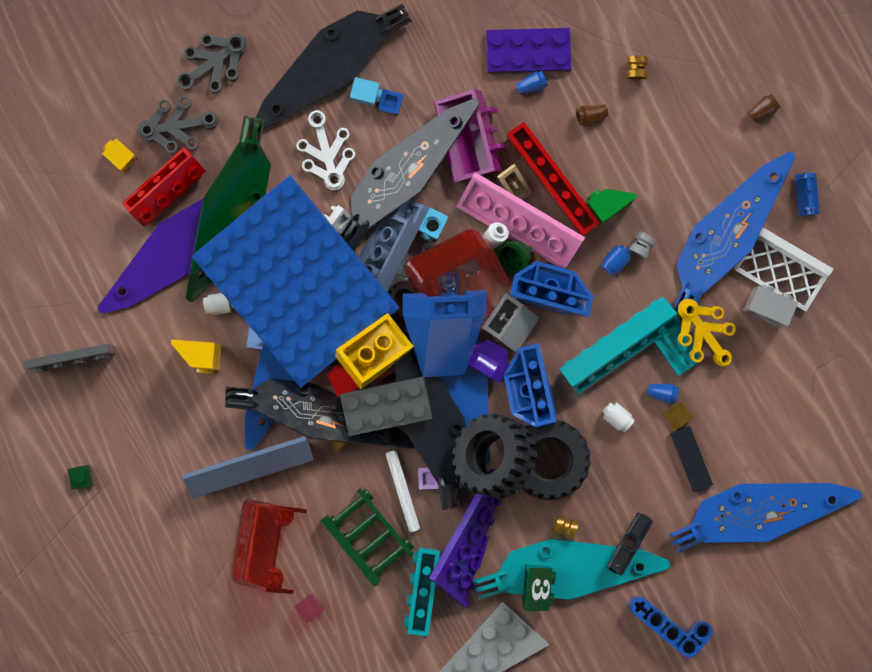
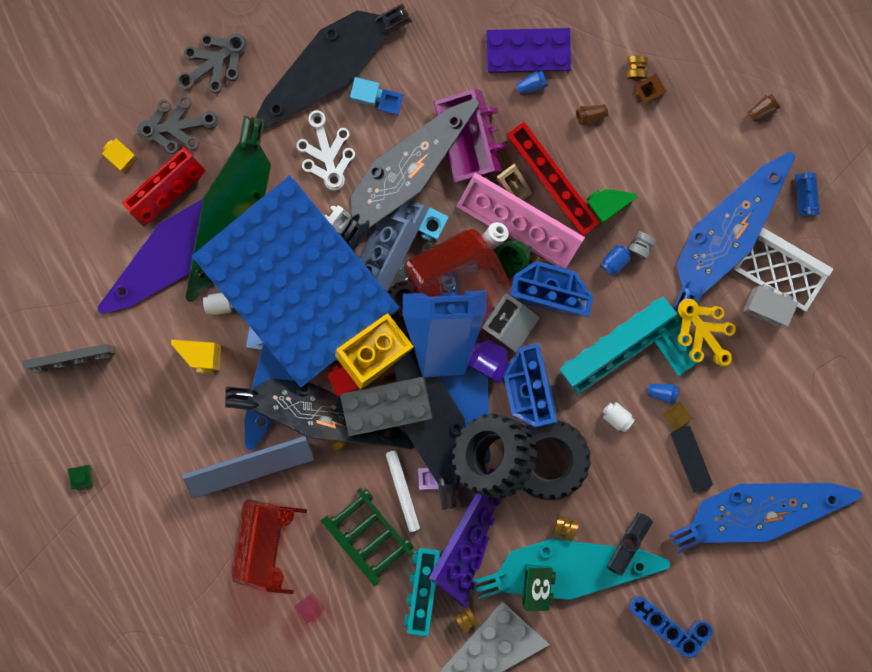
none -> pearl gold wheel [454,607,480,634]
none -> reddish brown brick [632,74,667,106]

